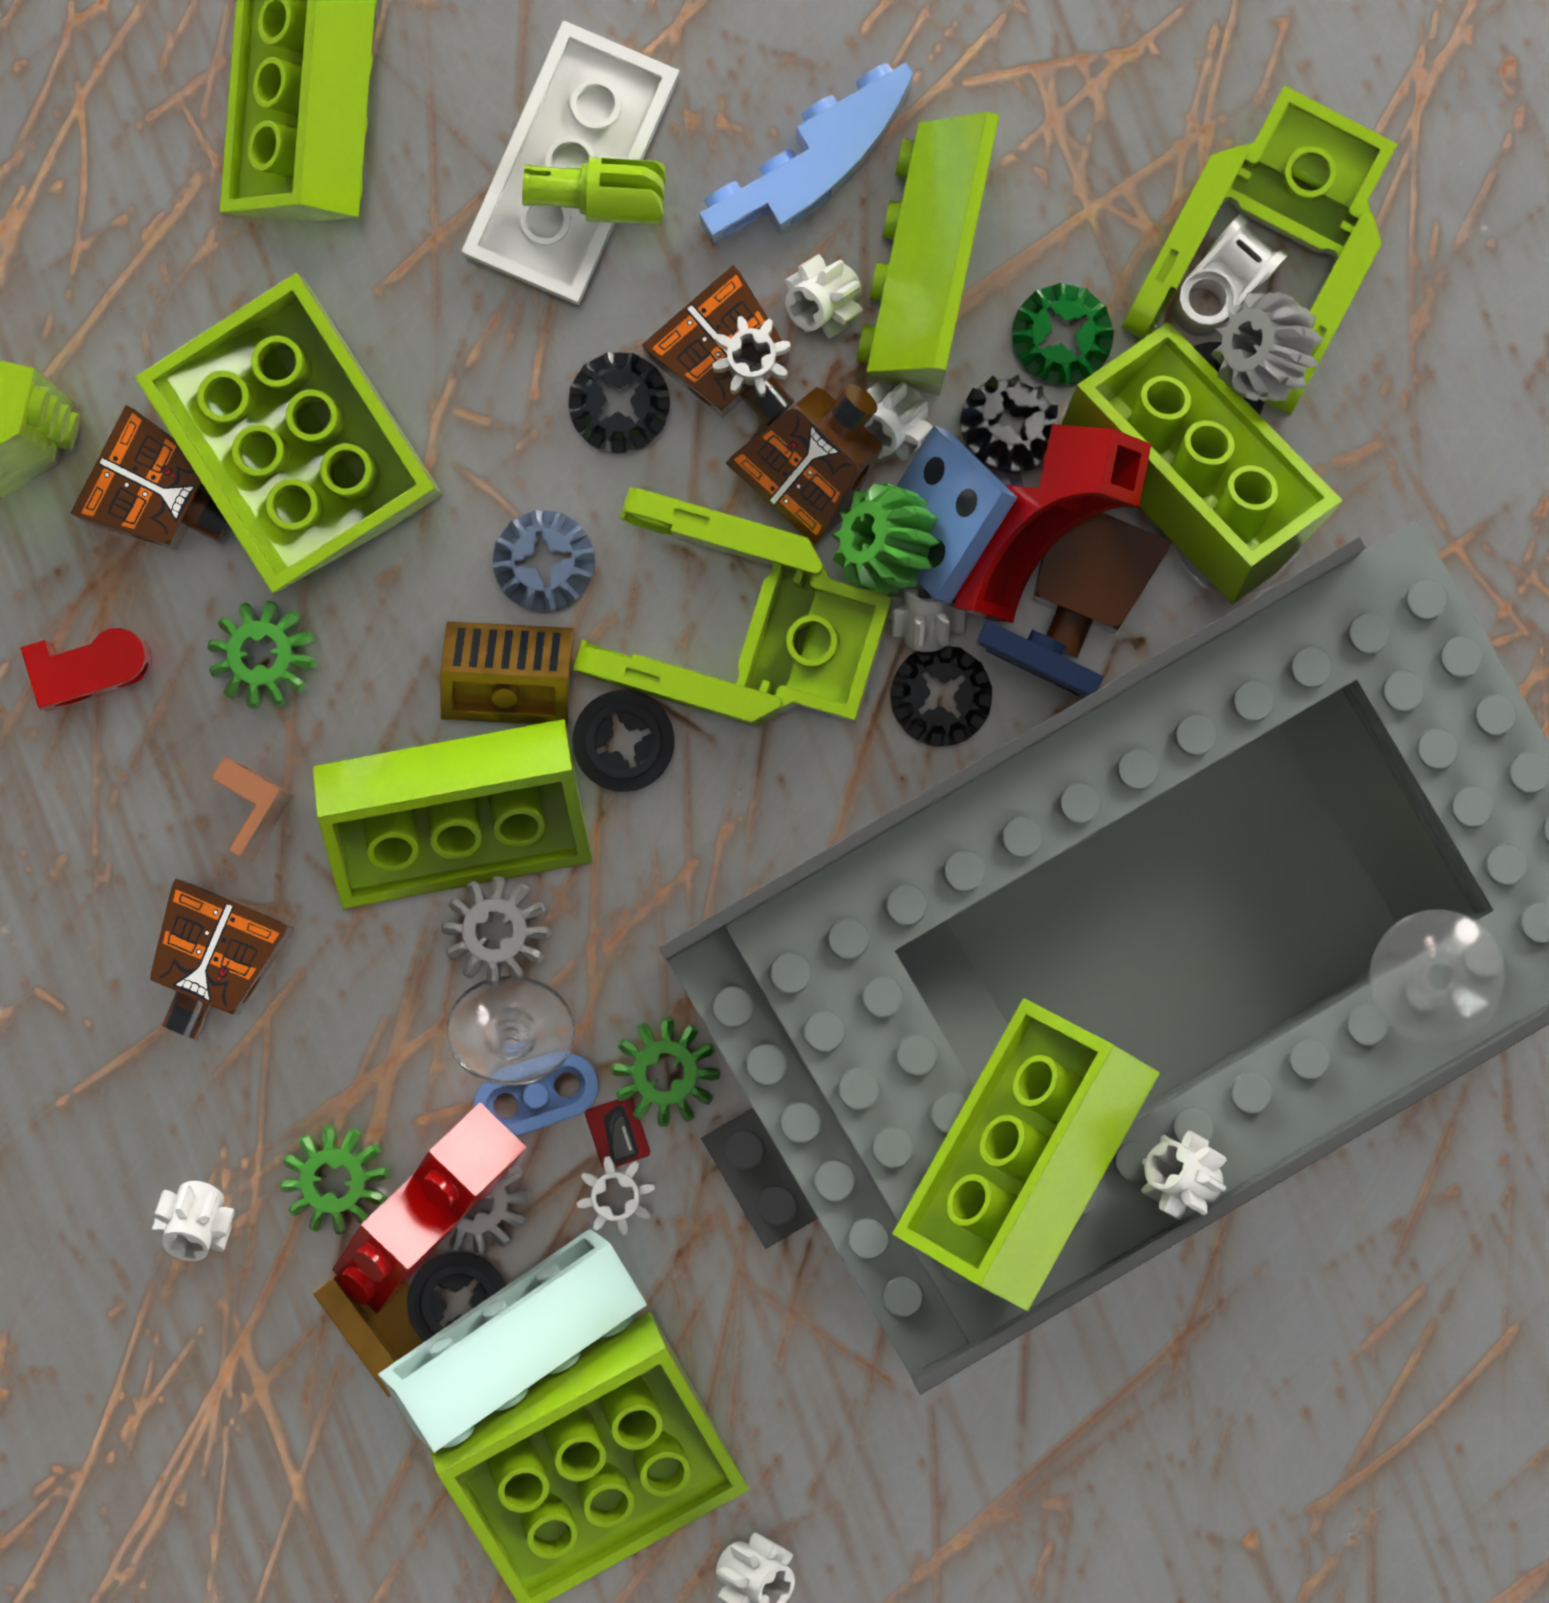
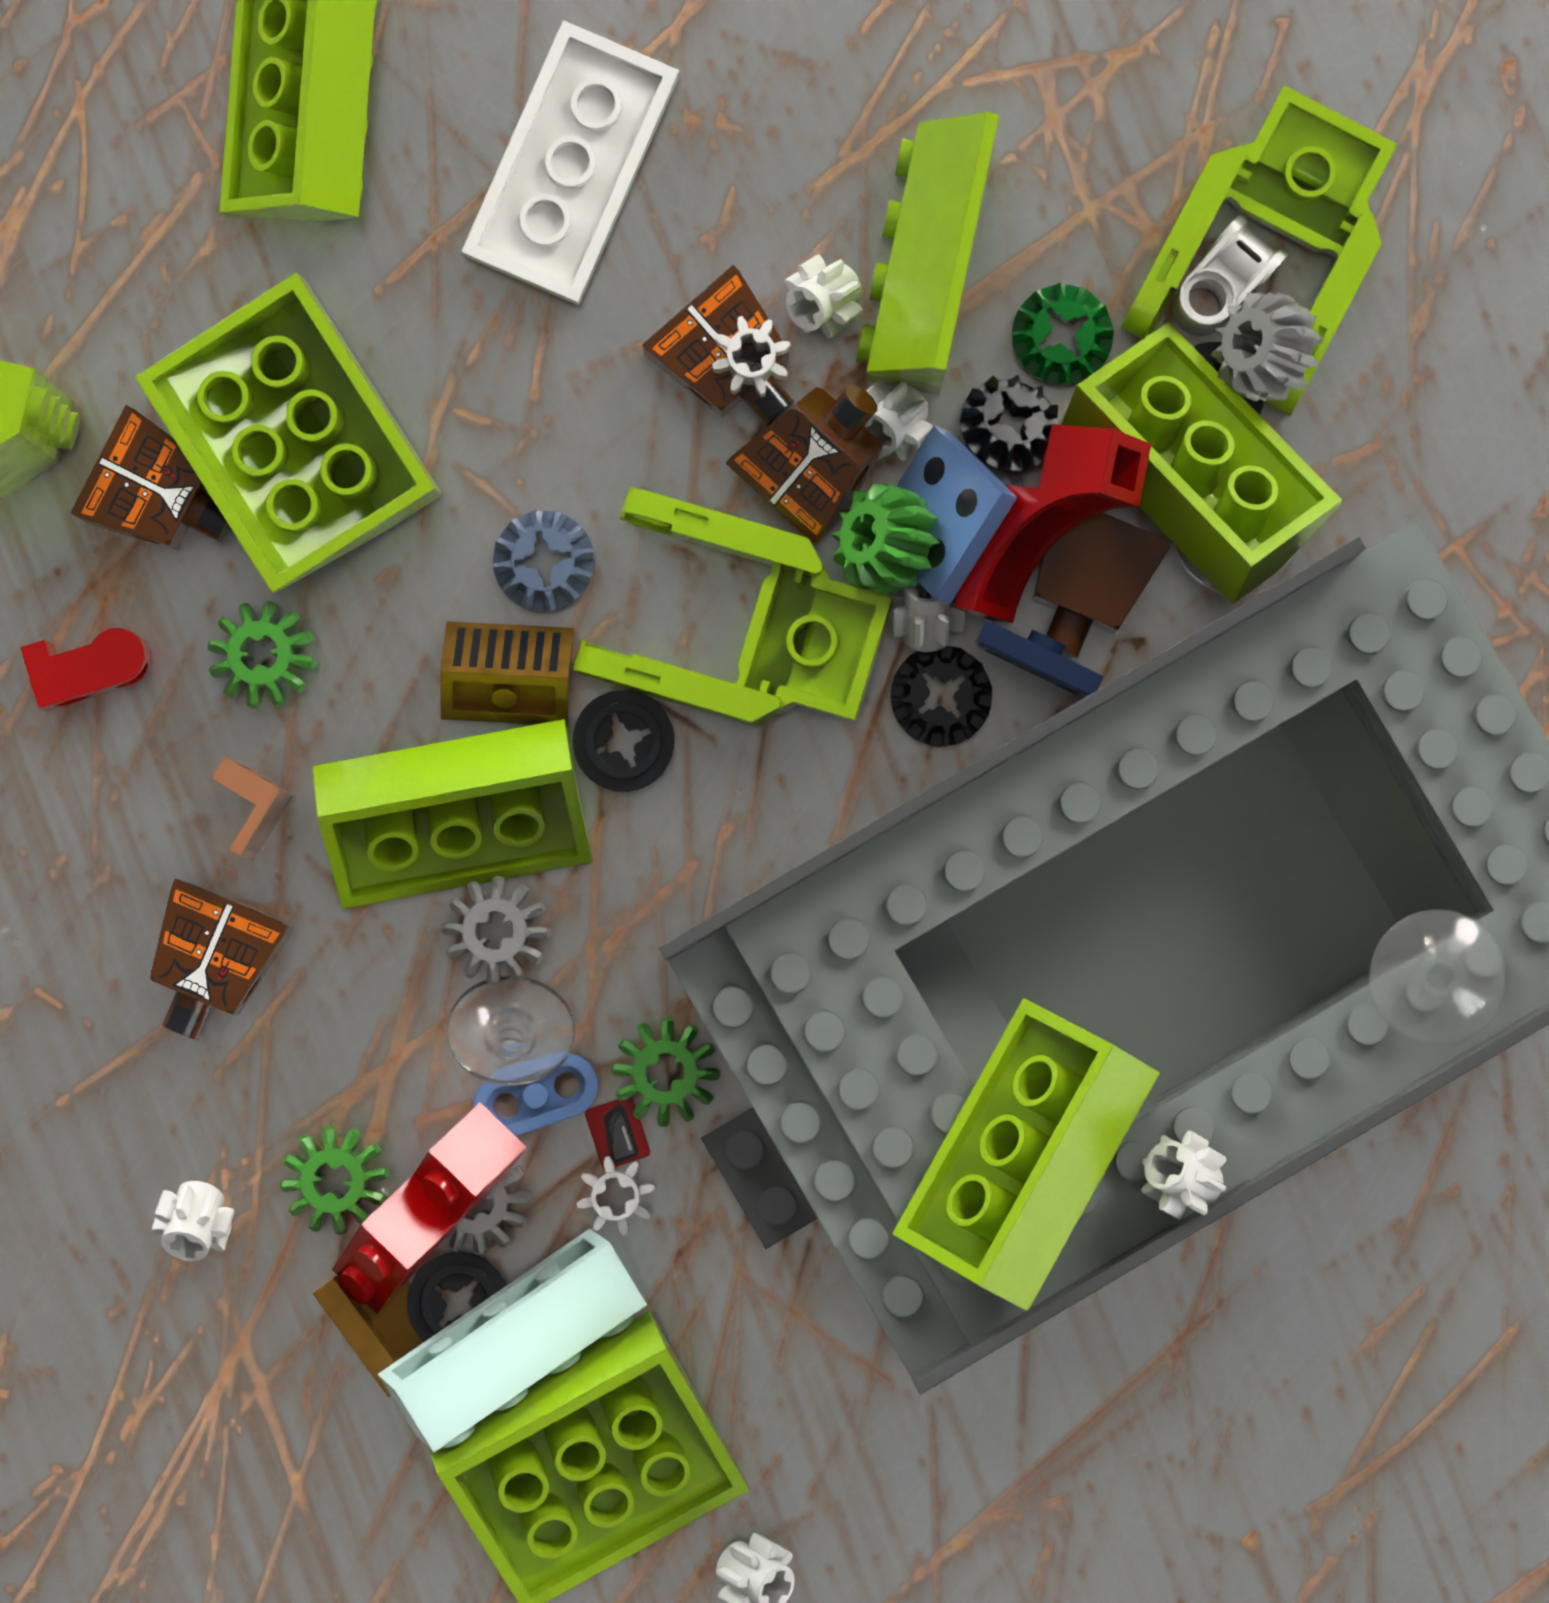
lime arm [522,157,667,225] -> none
black gear [569,352,670,453] -> none
light blue slope [699,62,913,245] -> none

